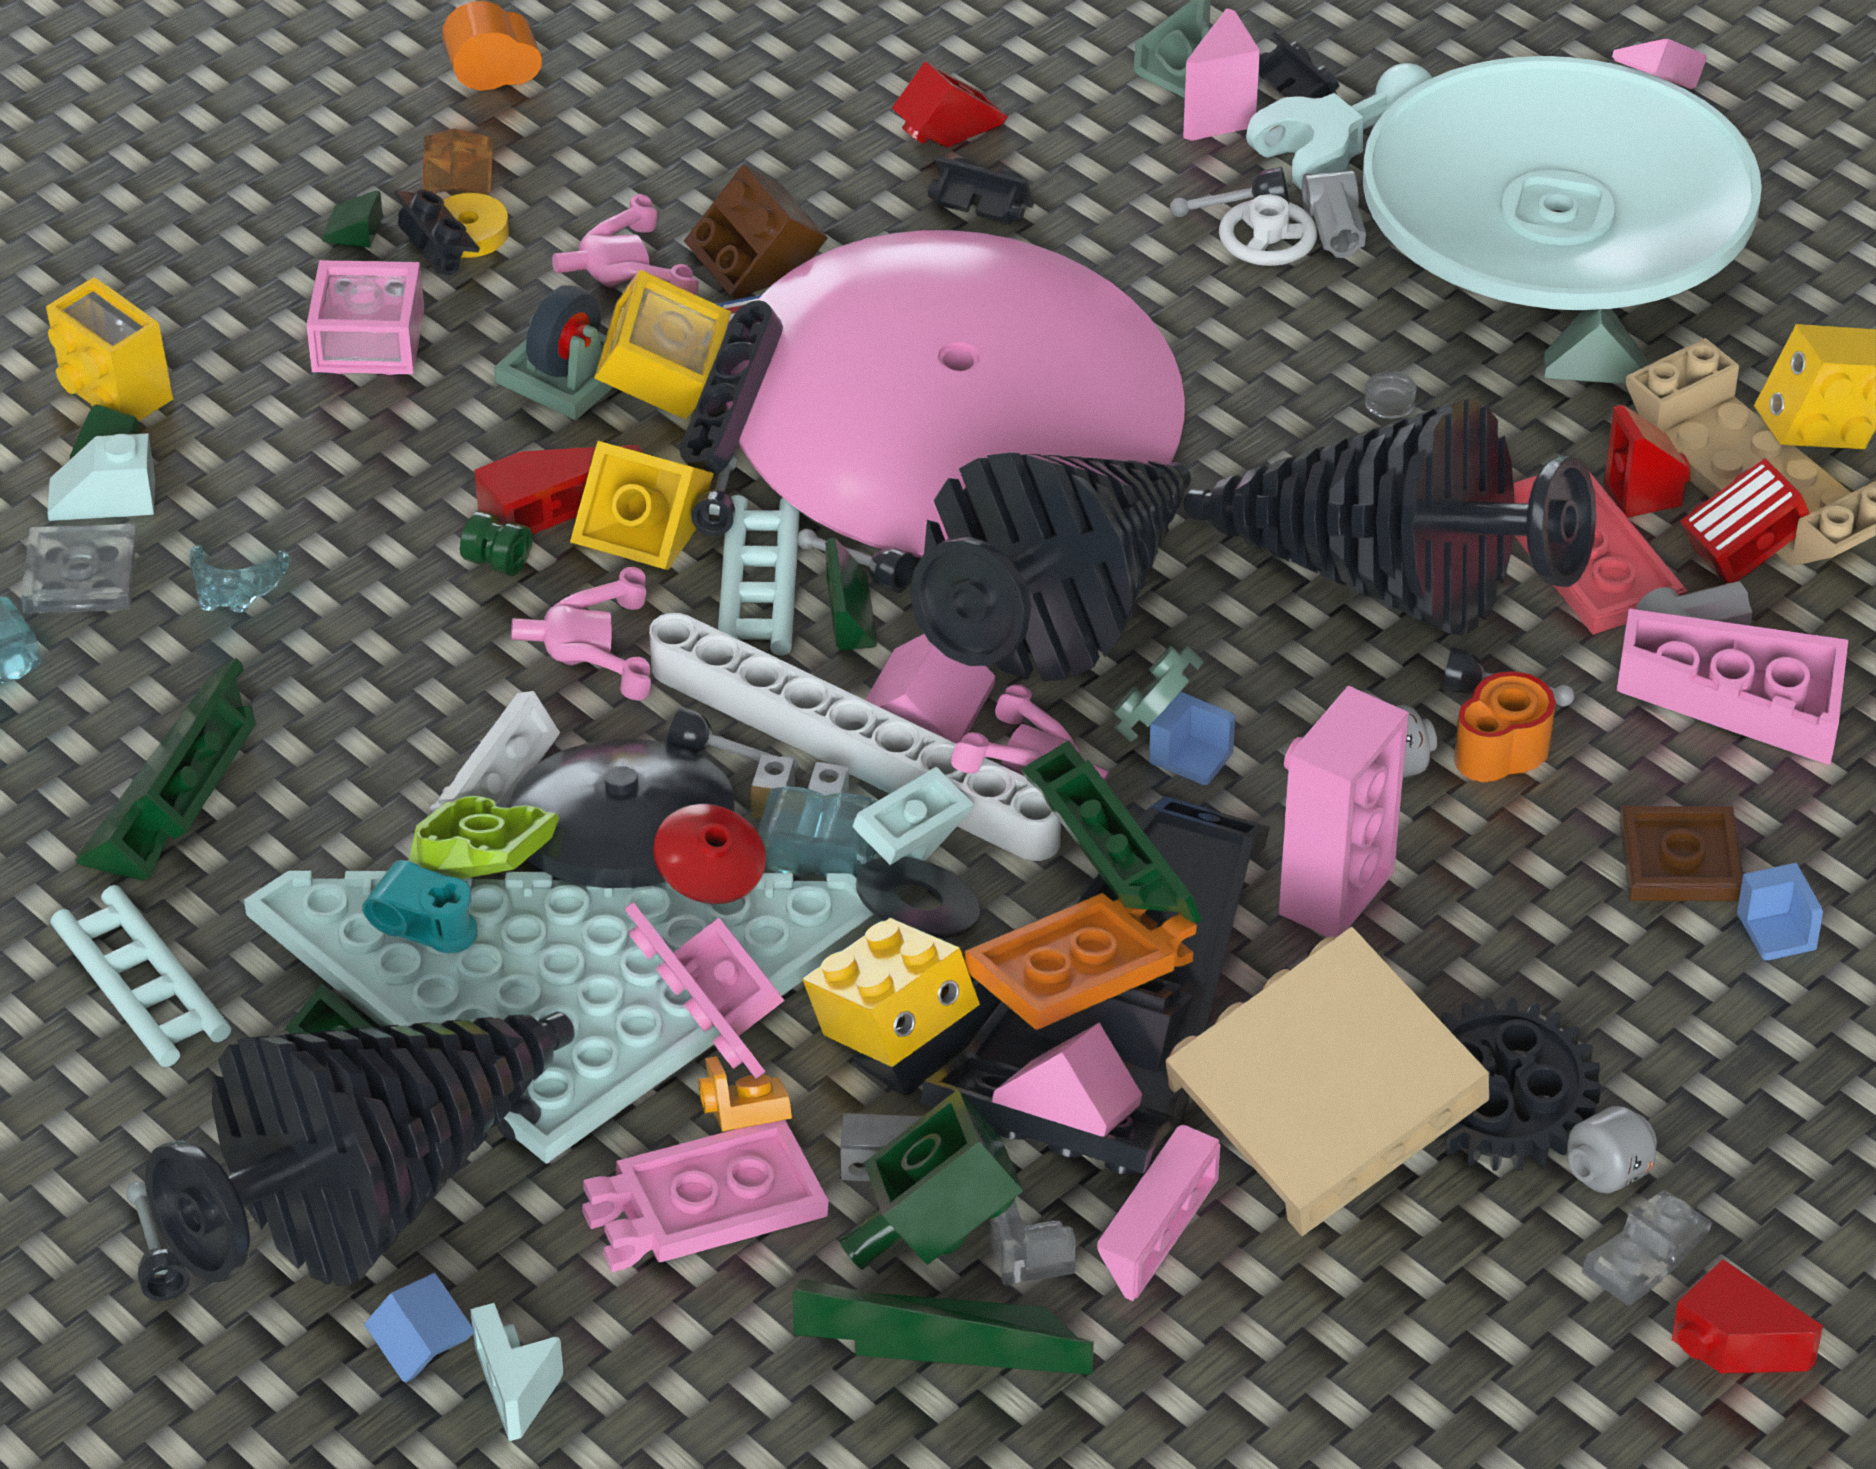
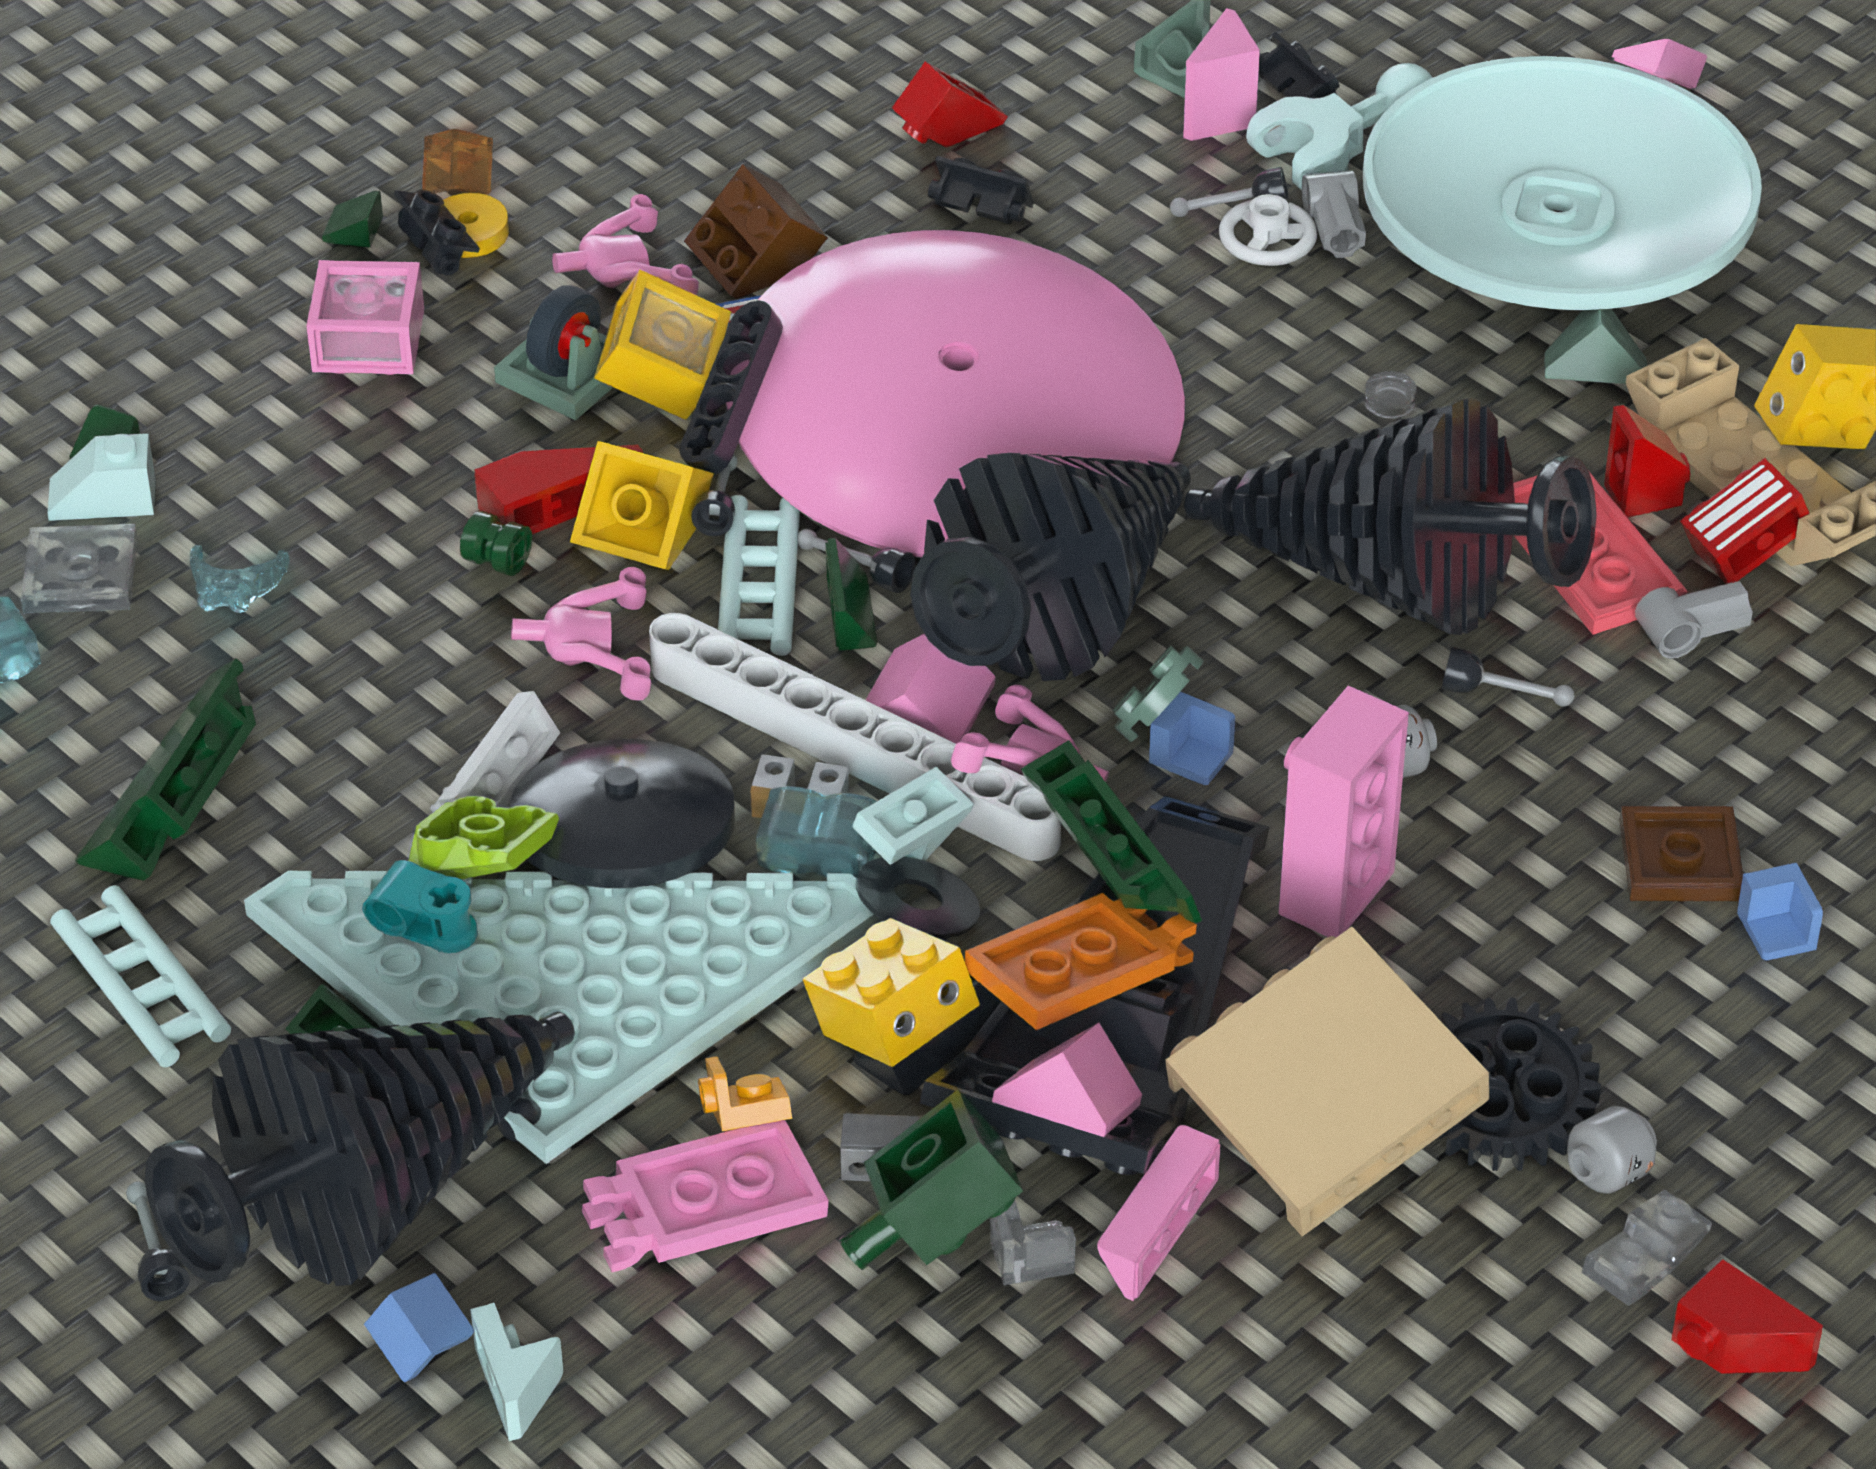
yellow piece [46,277,173,422] -> none
orange piece [442,1,542,91] -> none
bright pink bracket [624,902,784,1079] -> none
red dish [653,804,766,904] -> none
black hinge [667,707,798,773] -> none
dark green wedge [792,1279,1094,1375] -> none
orange piece [1454,671,1556,782] -> none
bright pink wedge [1617,609,1848,765] -> none

